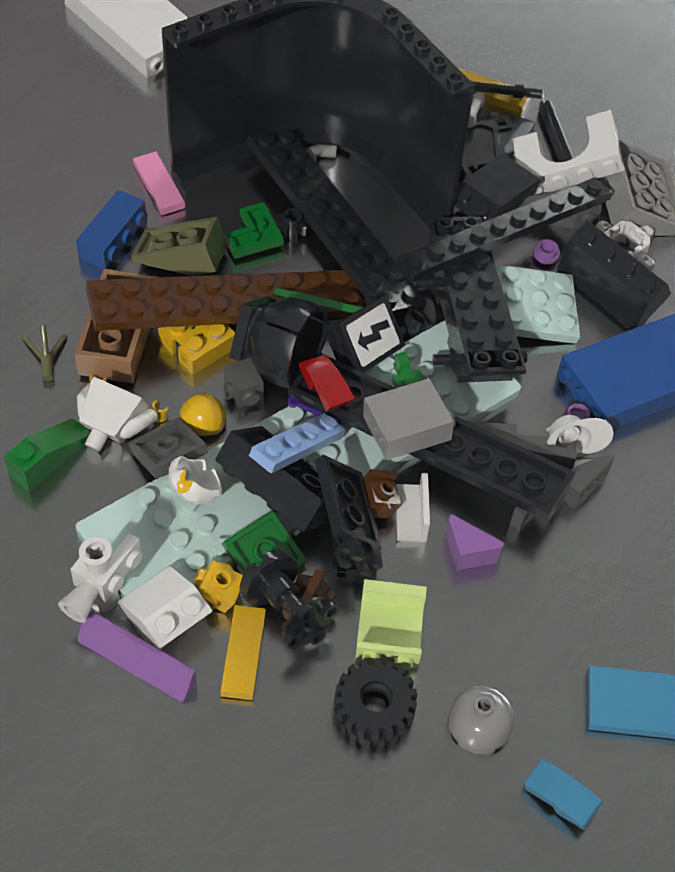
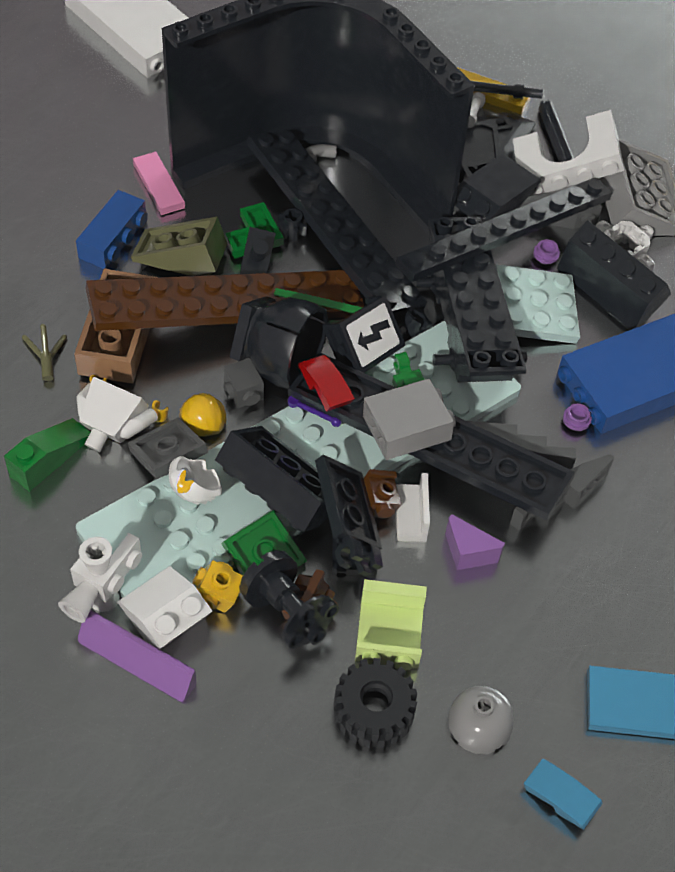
yellow piece [158,324,235,375] -> none
yellow tile [220,605,266,700] -> none
light blue plate [249,413,346,474] -> none
white piece [546,415,614,457] -> none
none -> black tile [239,227,276,274]

